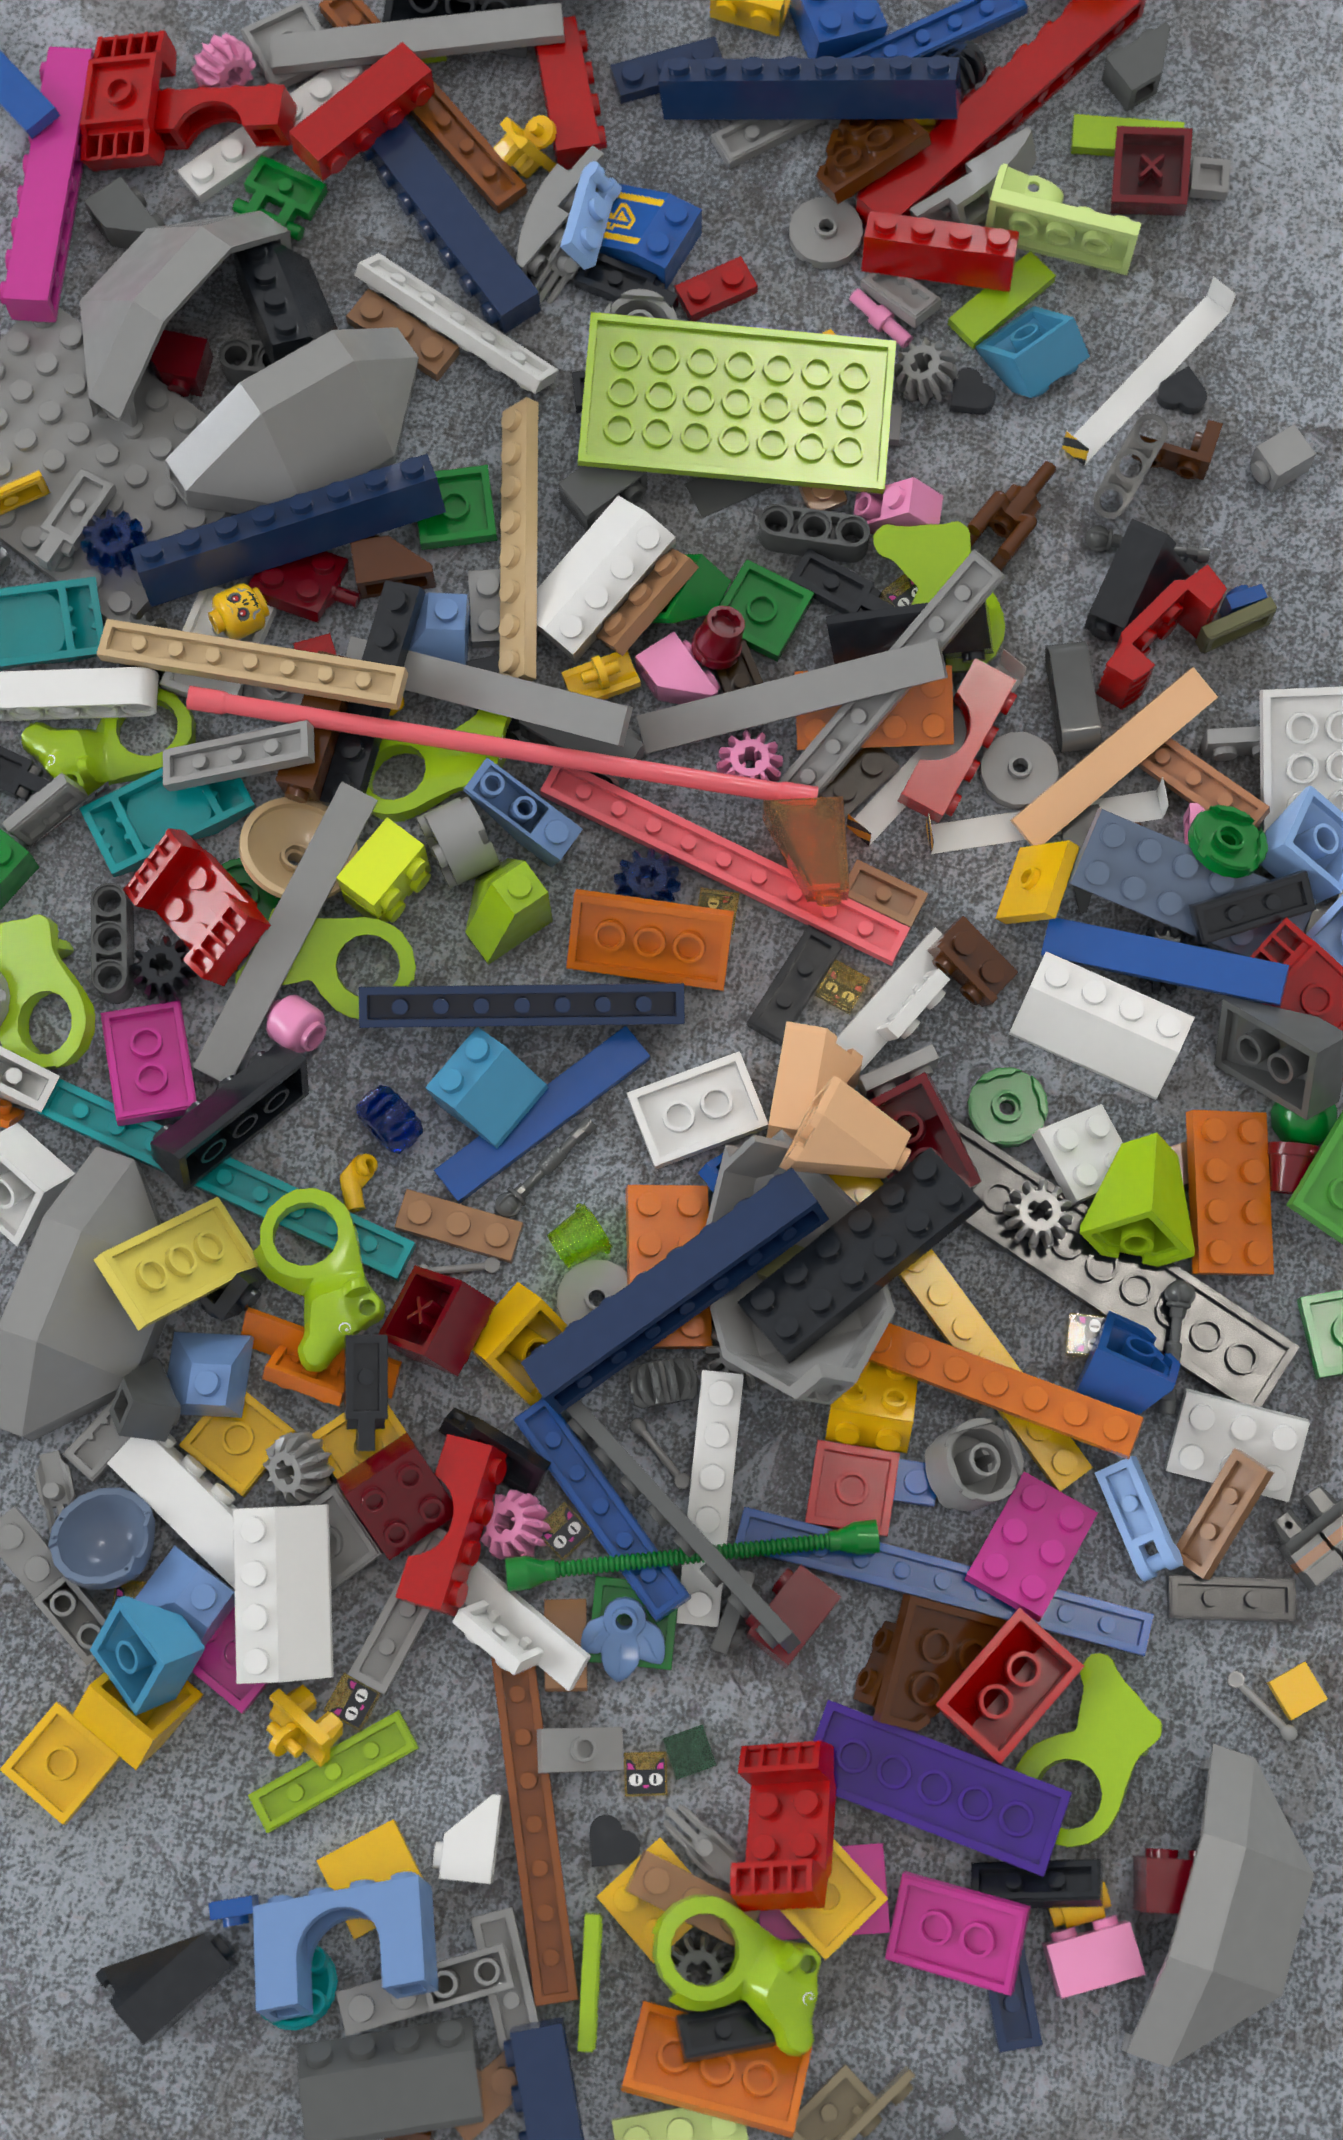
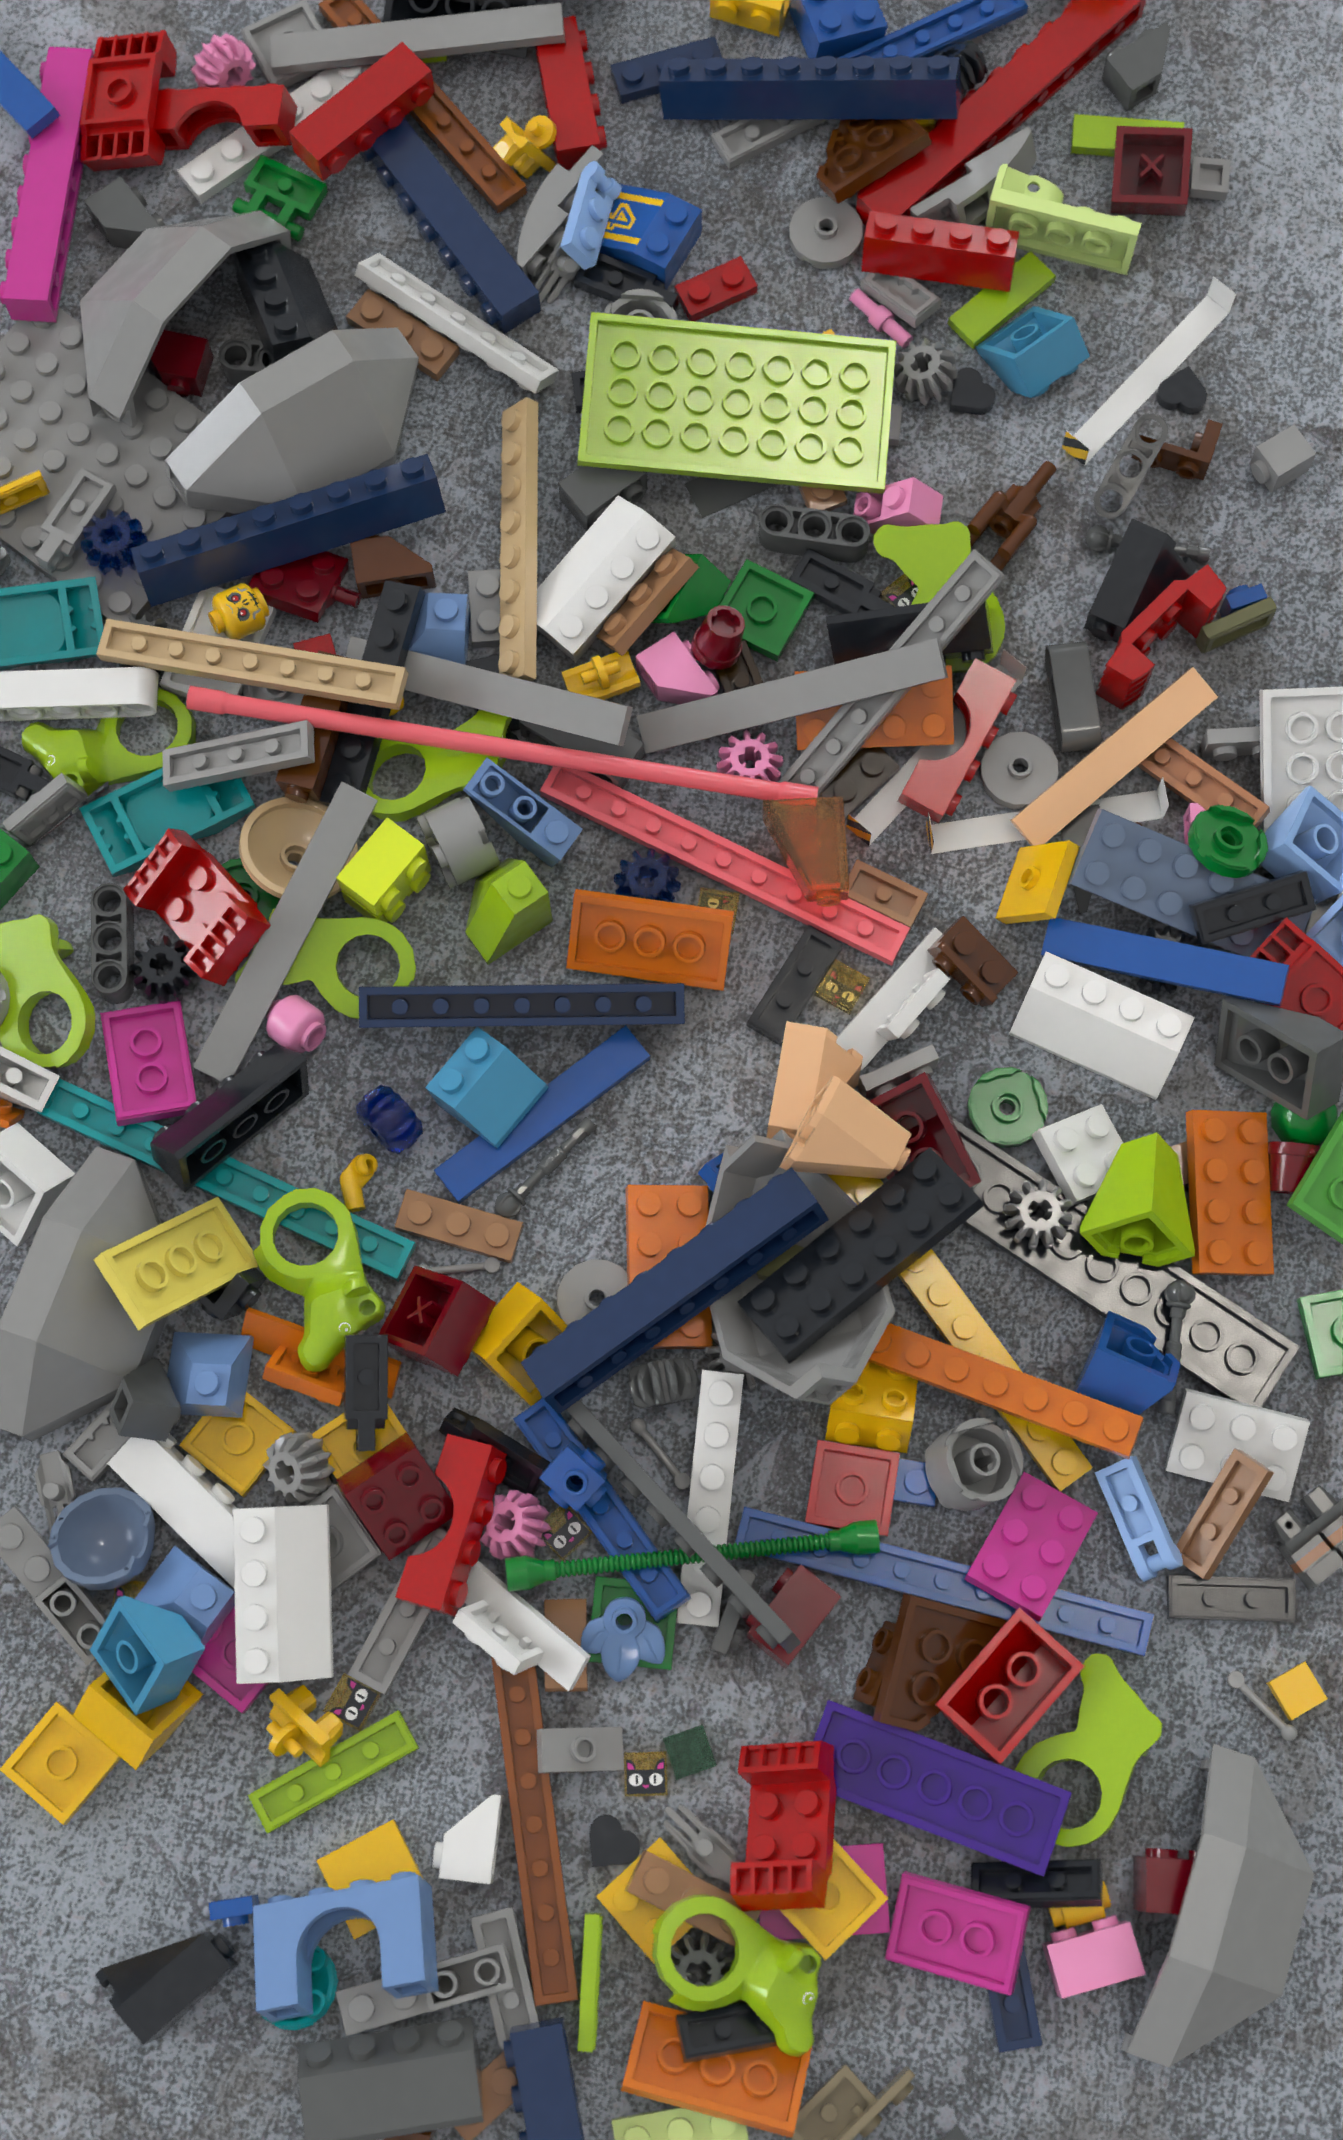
green plate [418,465,498,550] -> none
clear neon green piece [547,1203,613,1269] -> none
white plate [627,1051,768,1170] -> none
tile [1065,1313,1106,1357] -> none
none -> blue brick [539,1440,608,1512]

